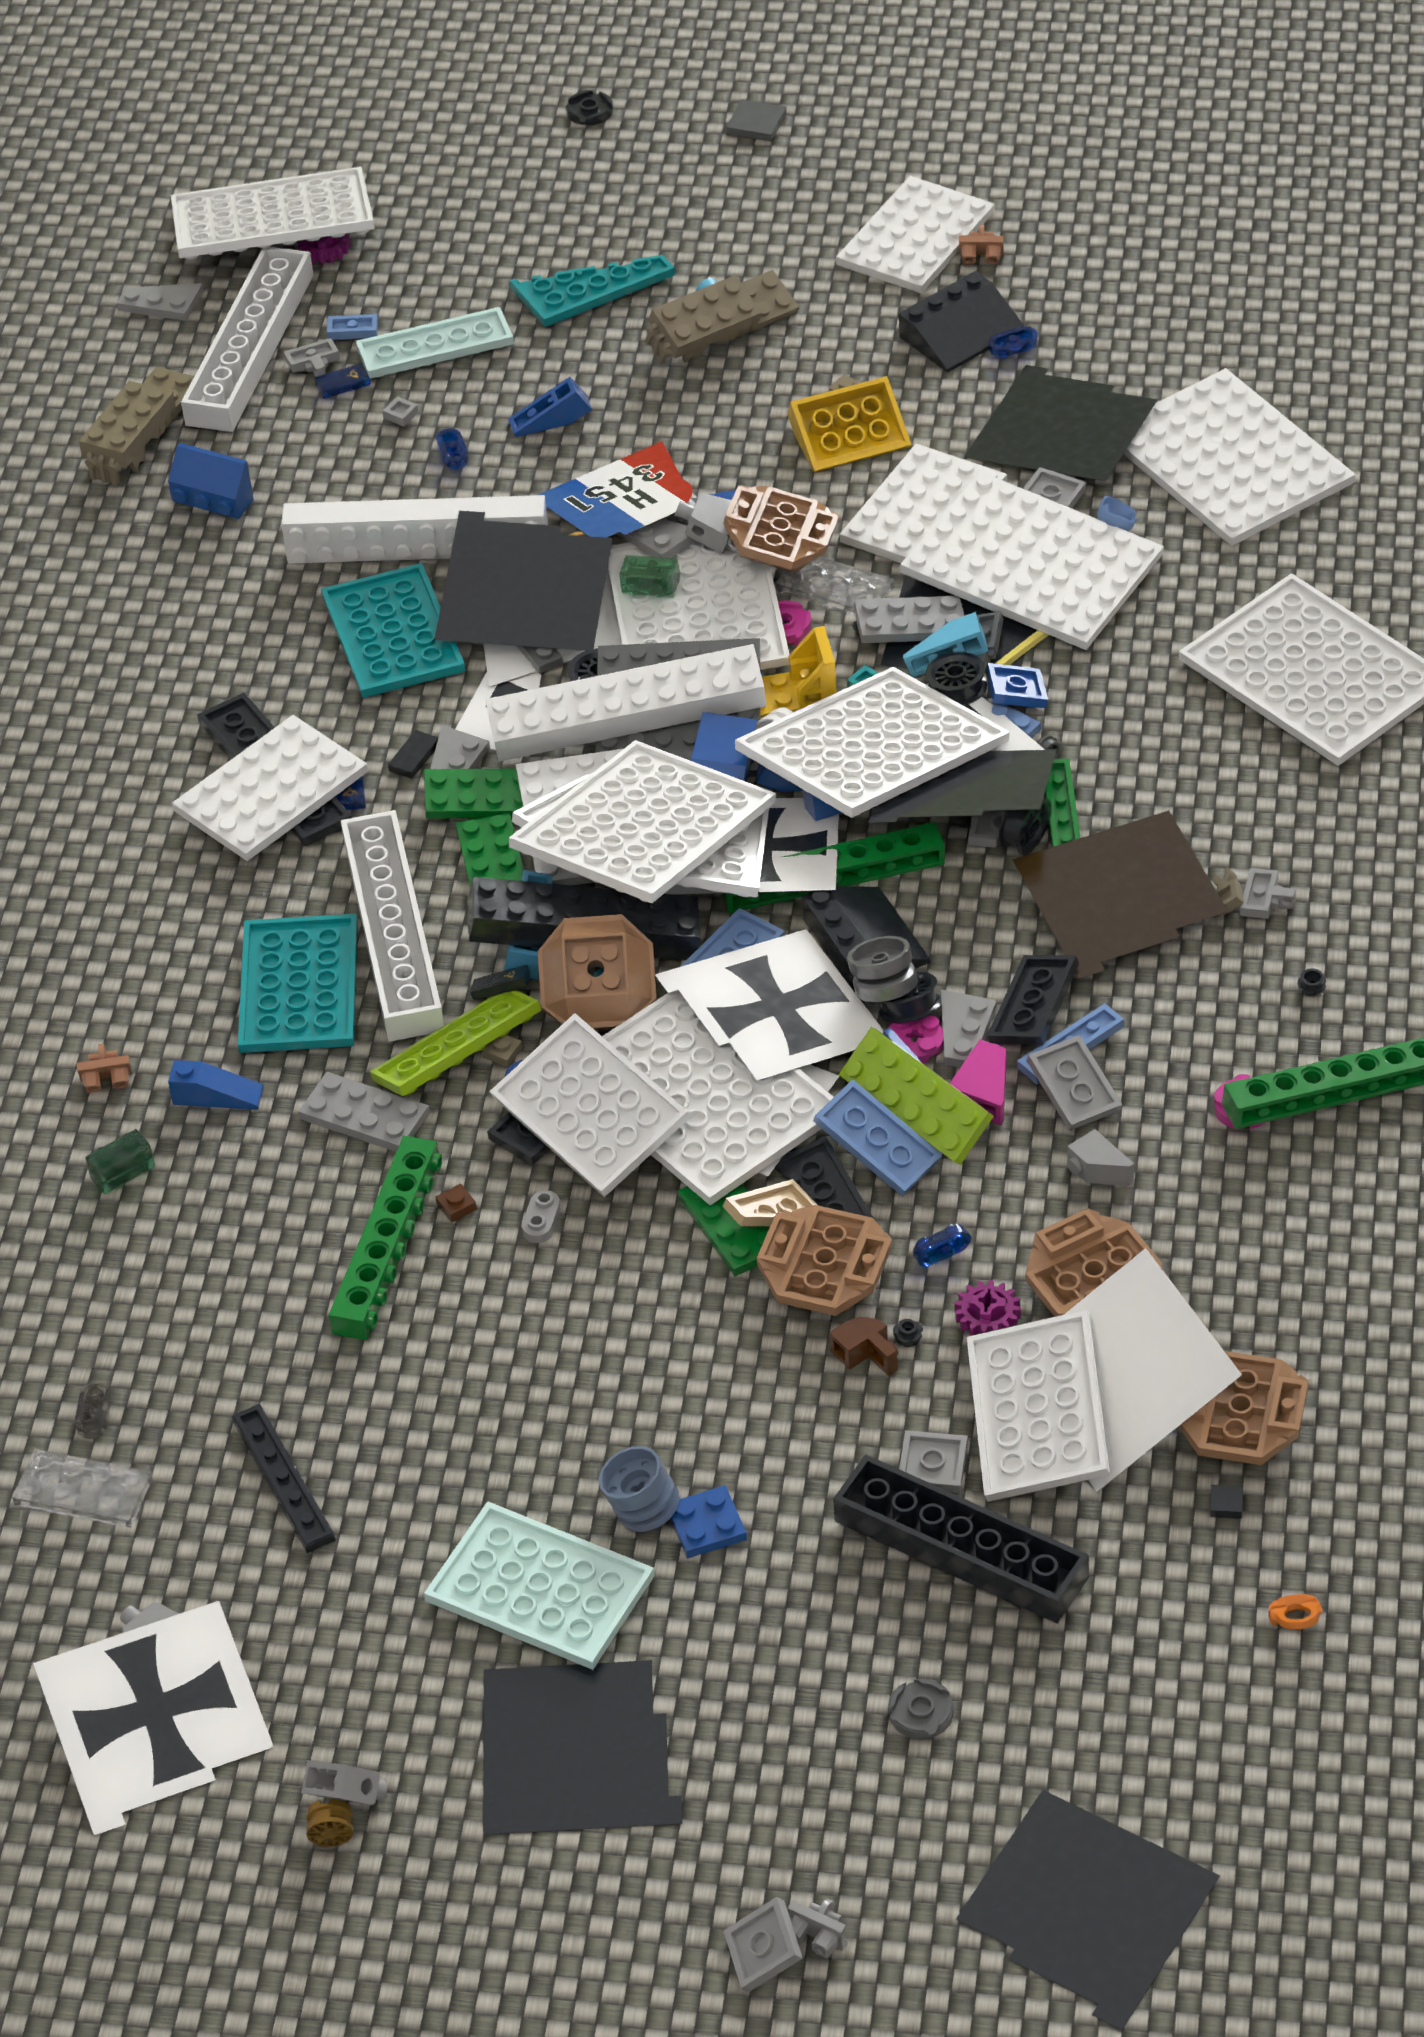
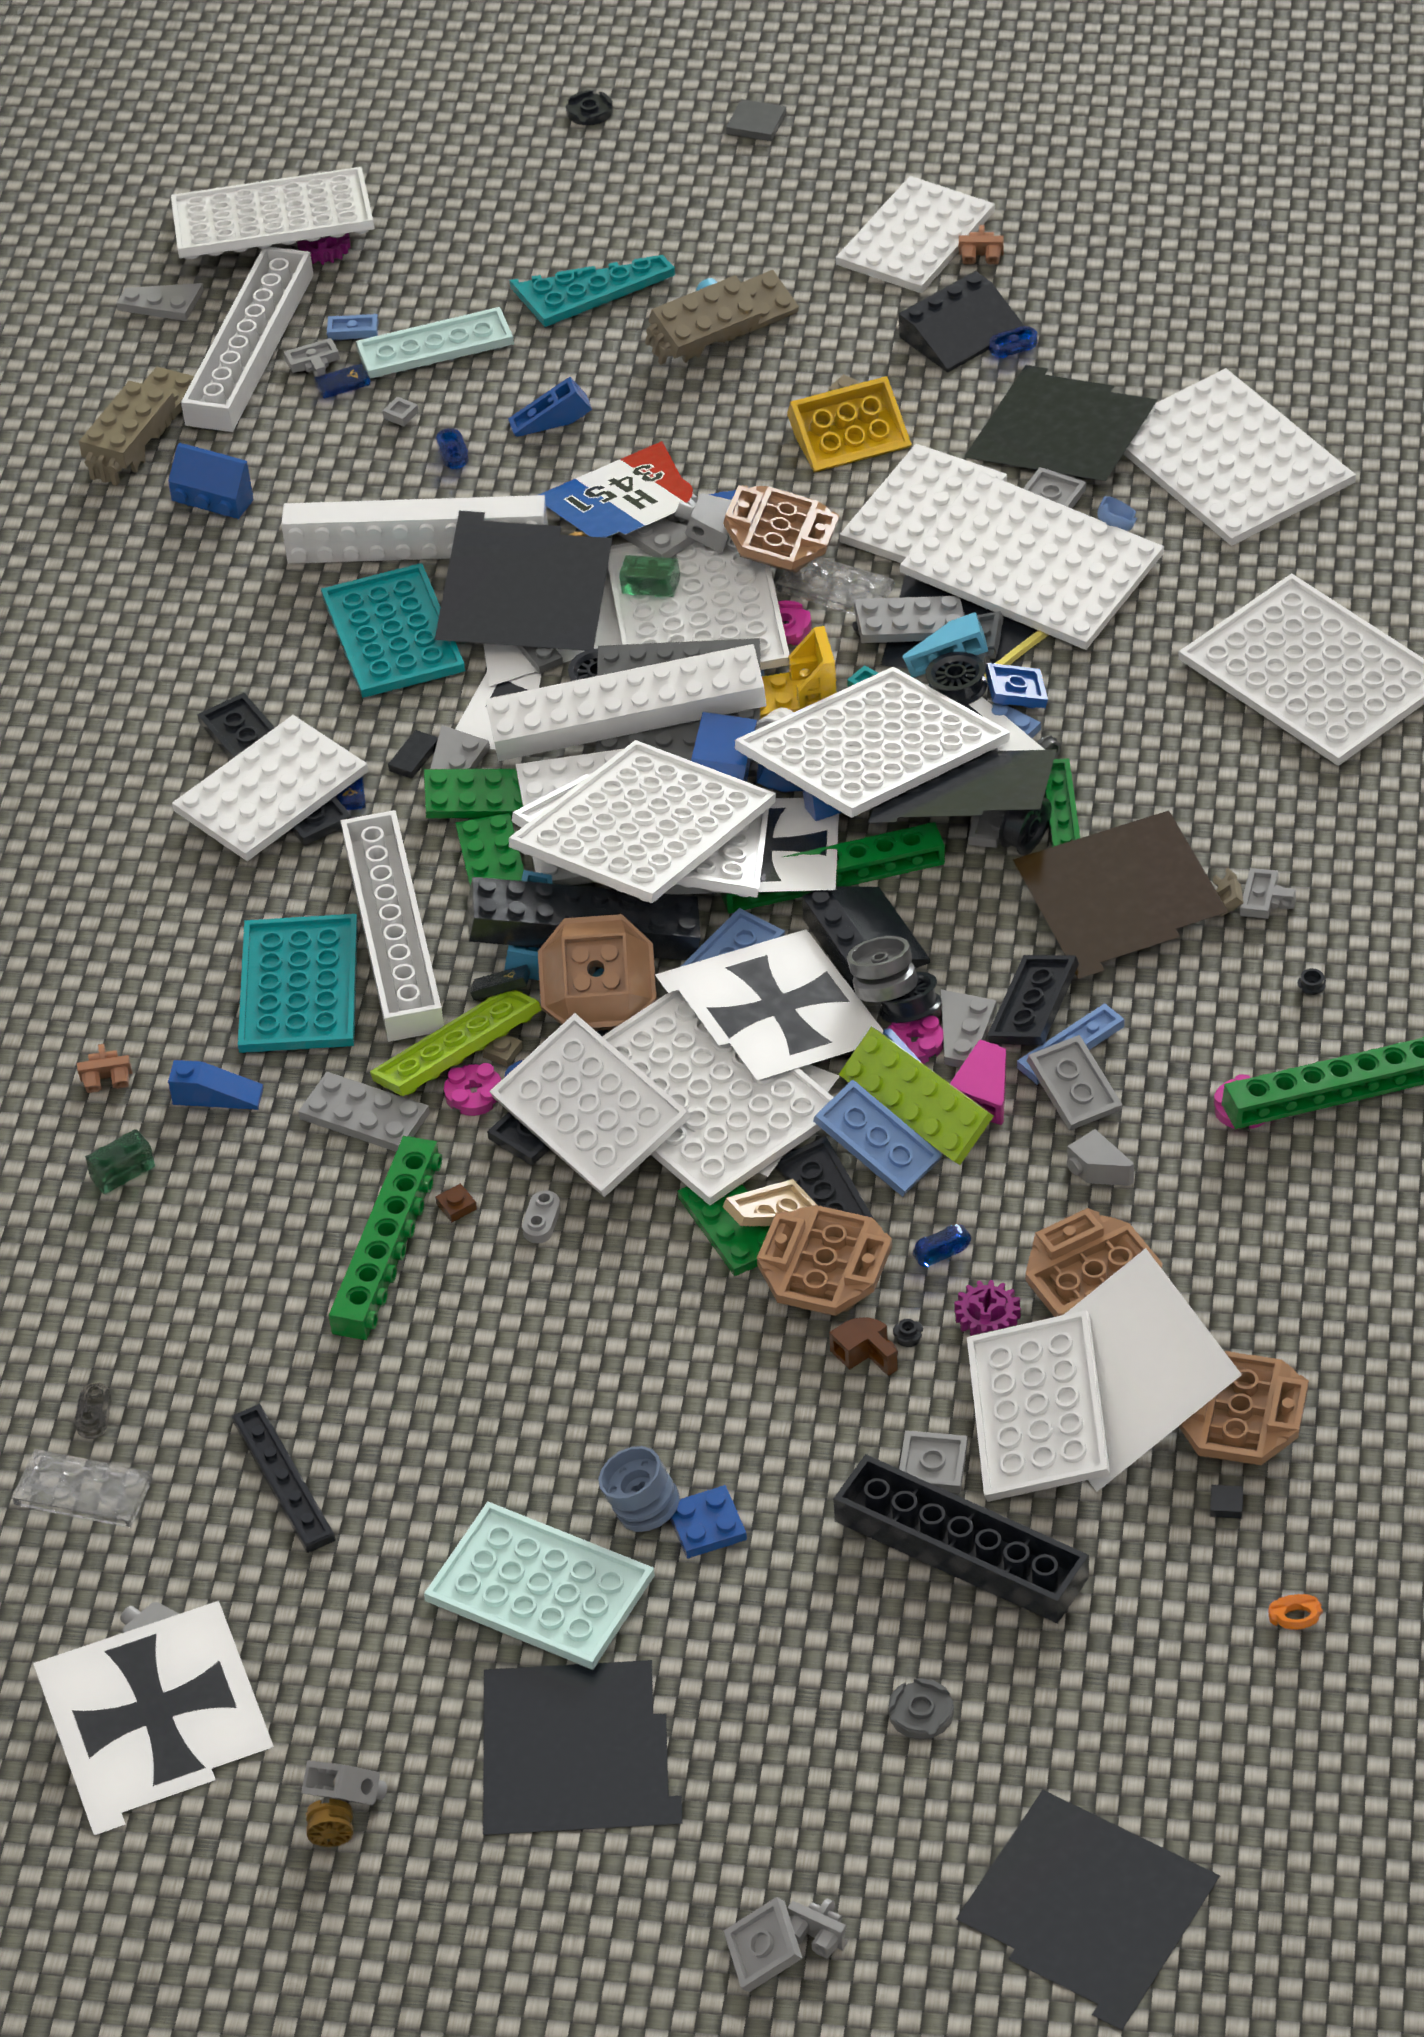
none -> dark pink plate [444,1063,501,1116]

